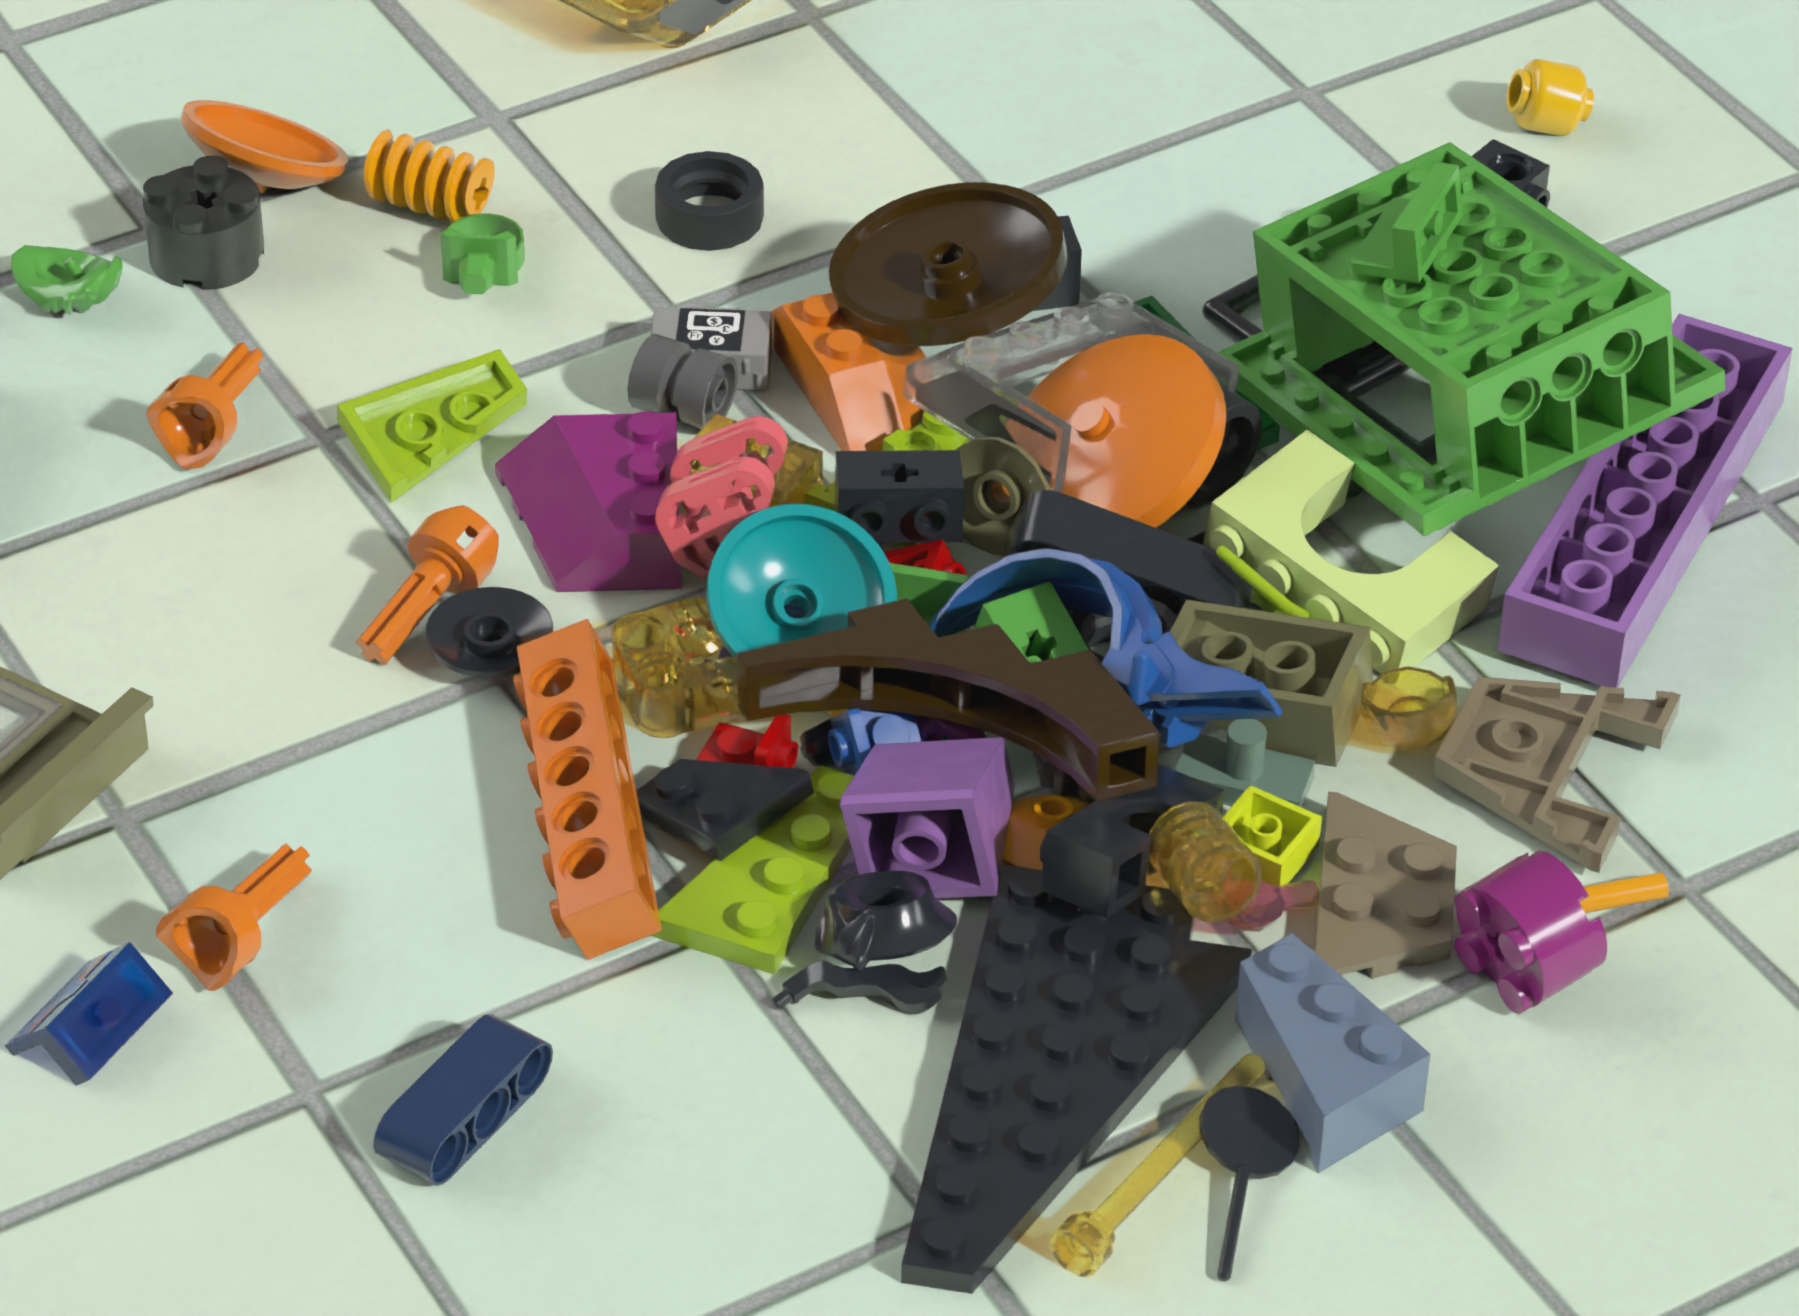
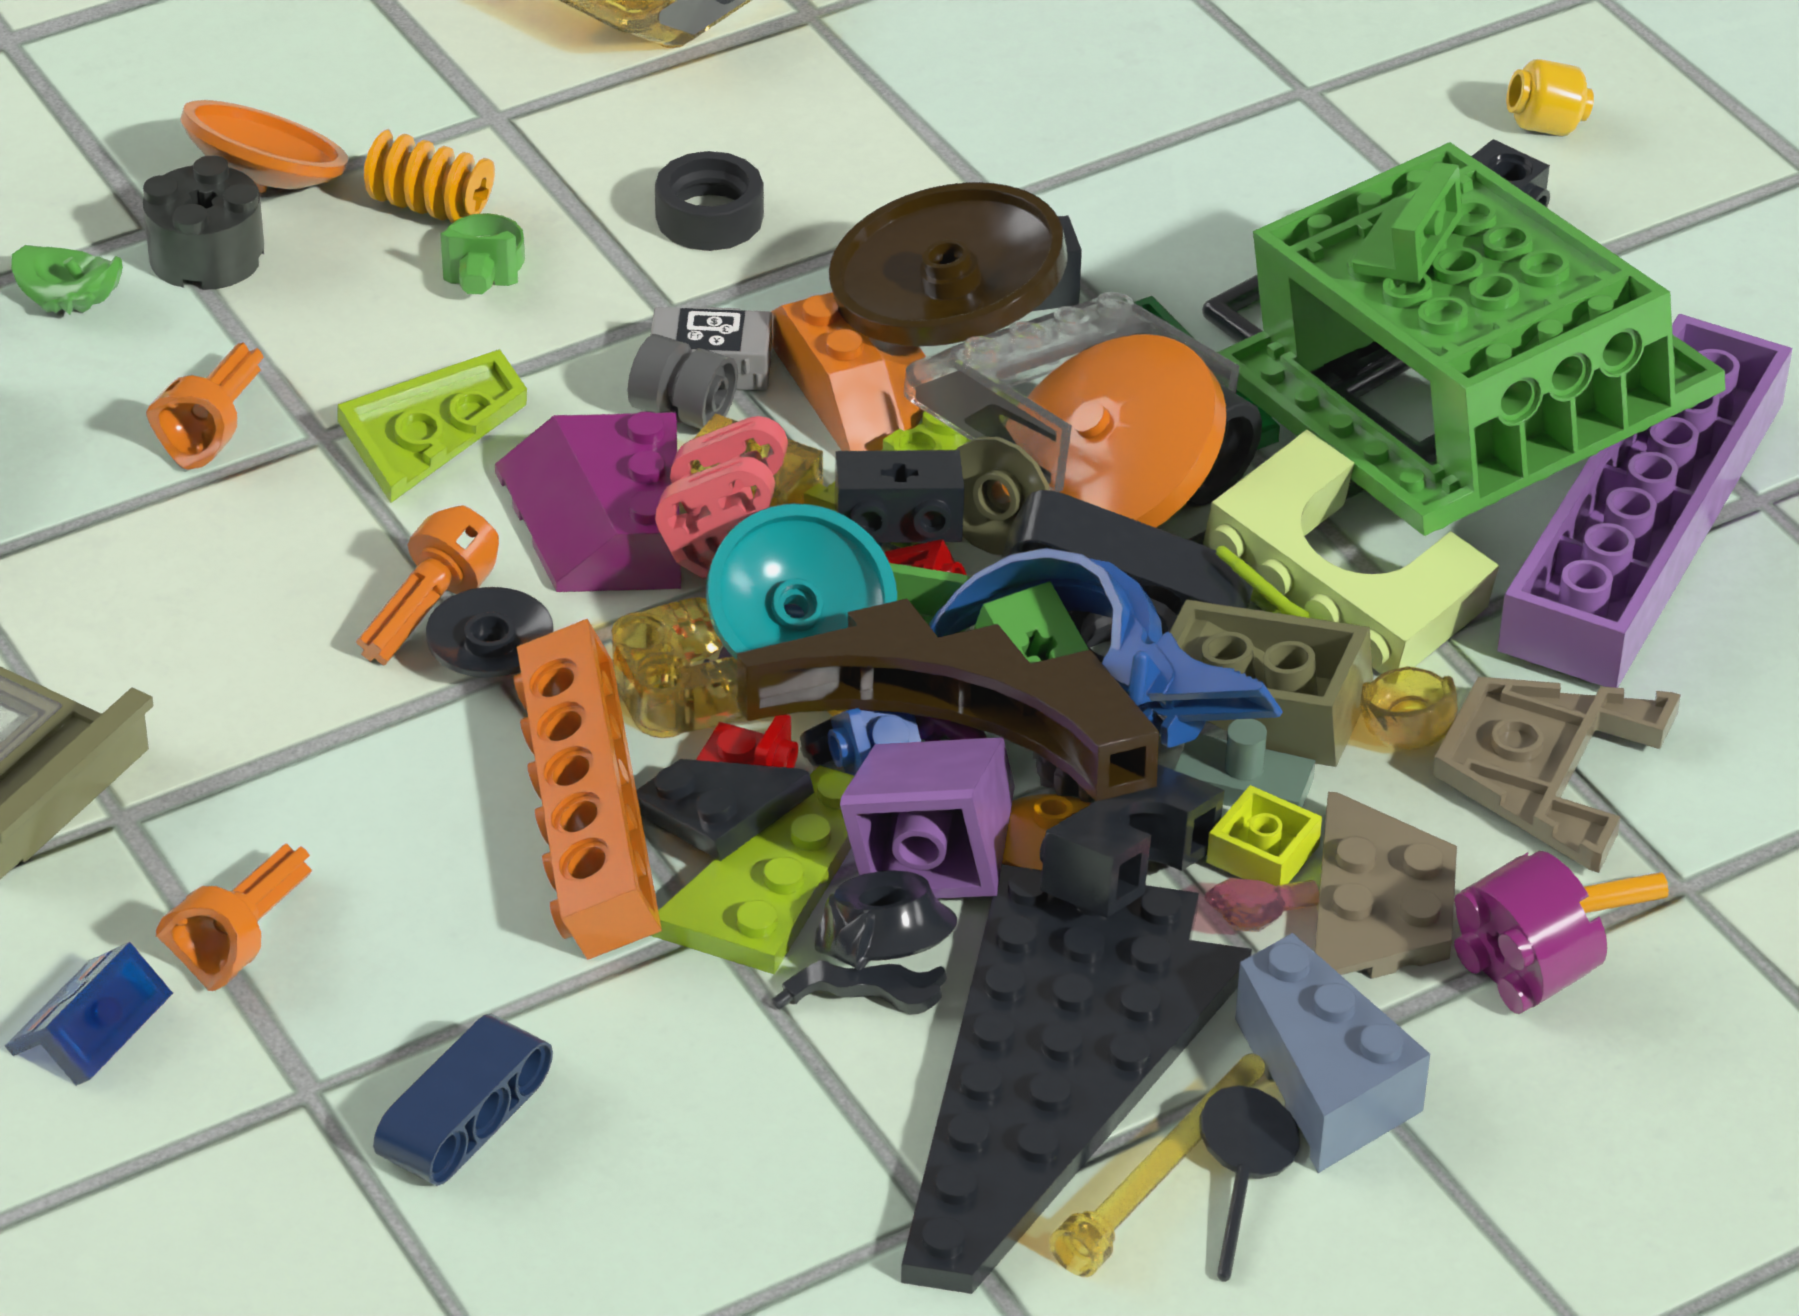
clear yellow wheel [1149,802,1262,922] -> none

